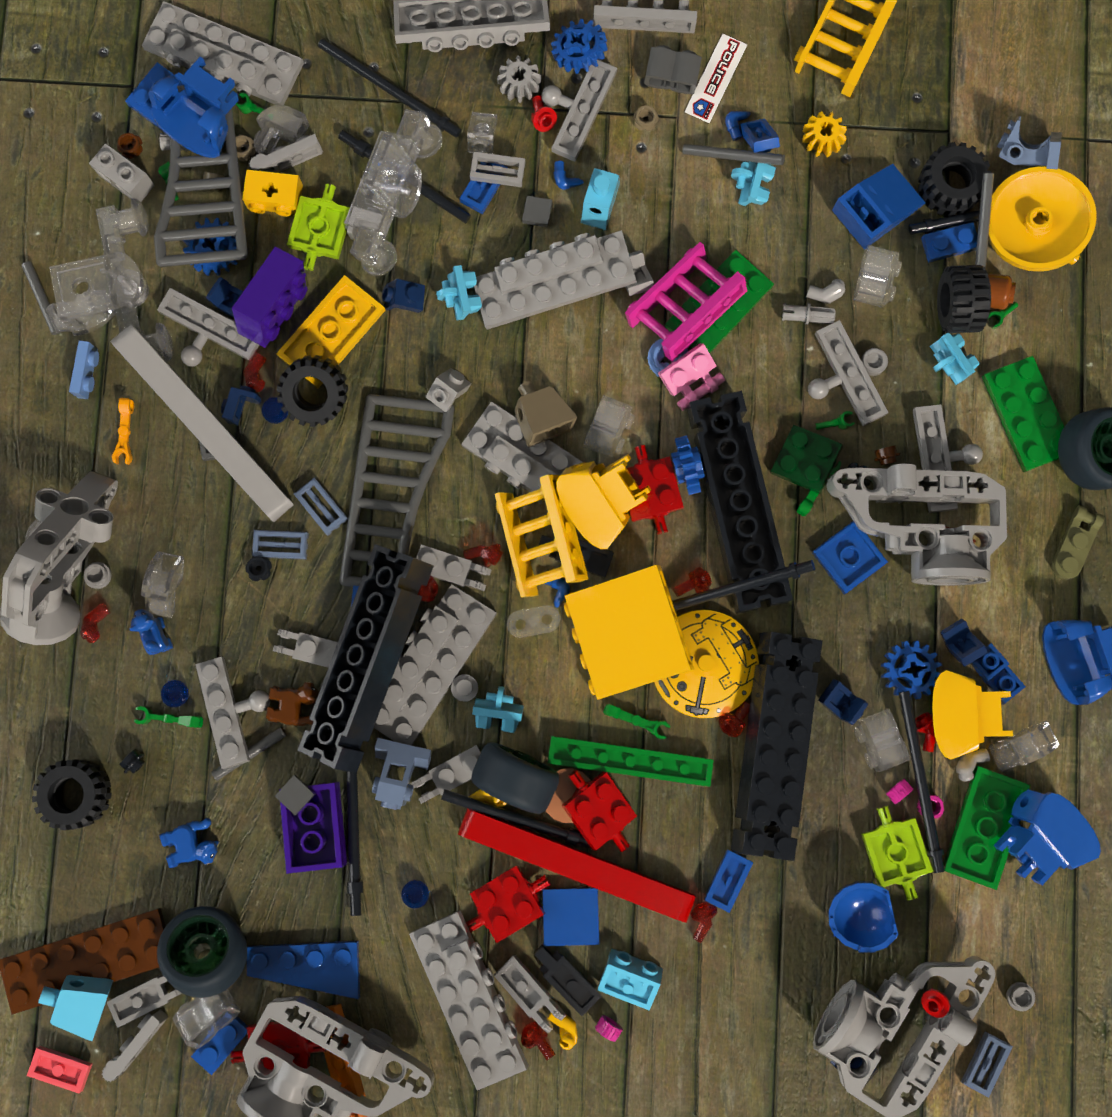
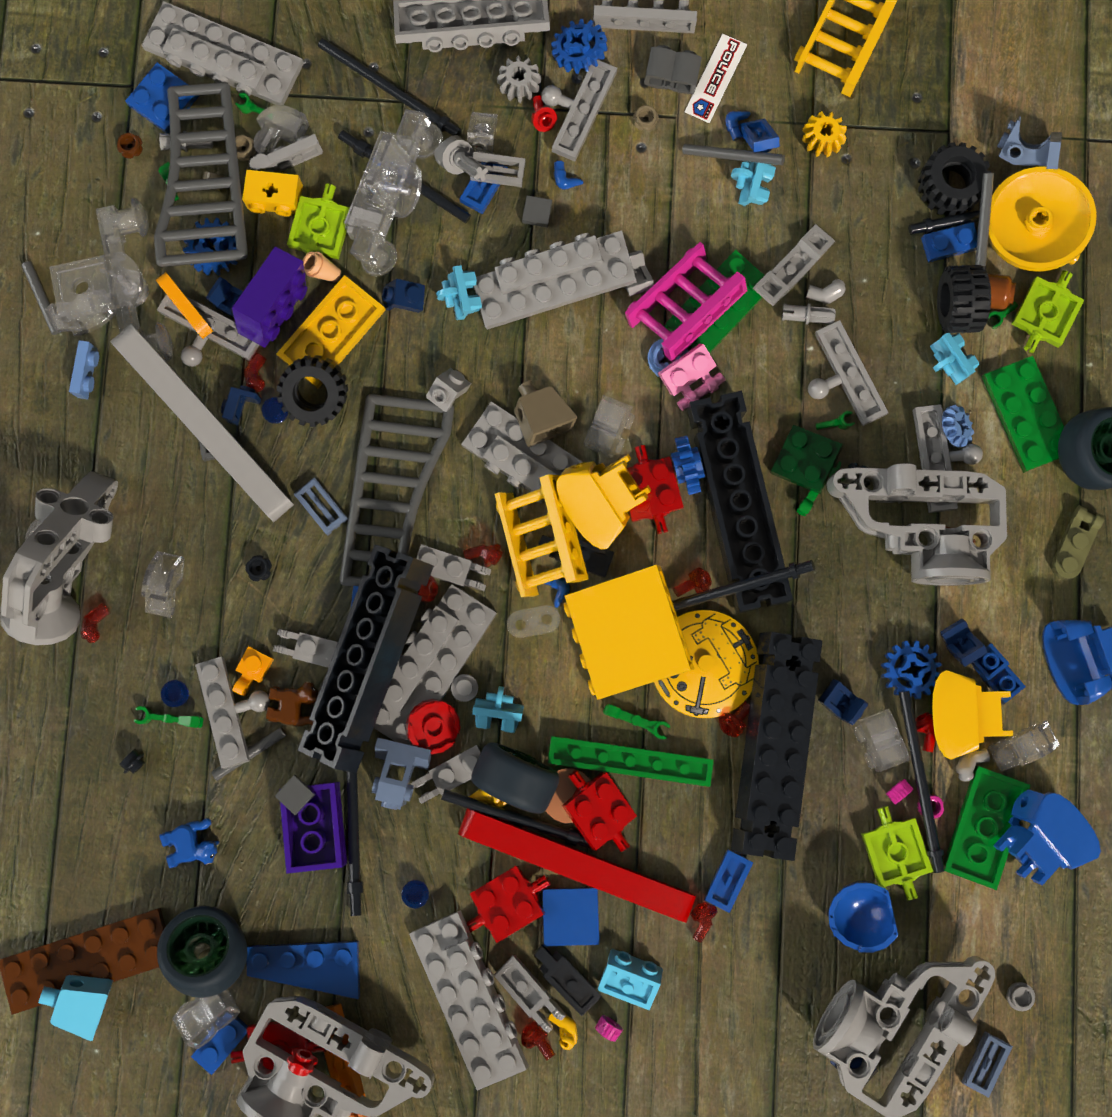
coral plate [27,1046,93,1093] -> none
black tyre [32,760,112,830] -> none
light grey plate [84,562,112,589] -> none
light grey brick [89,143,155,205] -> none
light grey hinge [102,1009,168,1082] -> none
light grey hinge [107,967,183,1028] -> none
light orange piece [112,398,134,465] -> none
blue animal [129,609,173,655] -> none
blue piece [148,57,239,158] -> none
sand blue tile [252,530,309,560] -> none
medium azure torso [581,168,620,230] -> none
blue tile [812,521,888,595] -> none
blue slope [832,164,925,250] -> none
clear brick [853,245,902,308] -> none
light grey tile [861,348,888,376] -> none
reddish brown plate [874,445,901,466] -> none
red plate [921,988,951,1018] -> none
none -> light orange beam [156,272,213,339]
none -> light orange plate [232,646,274,696]
none -> red plate [287,1048,318,1076]
none -> light nougat cone [303,252,341,283]
none -> red tile [405,699,461,754]
none -> light grey piece [434,135,488,181]
none -> light grey slope [753,224,835,306]
none -> medium blue gear [942,405,974,448]
none -> lime plate [1011,270,1084,353]

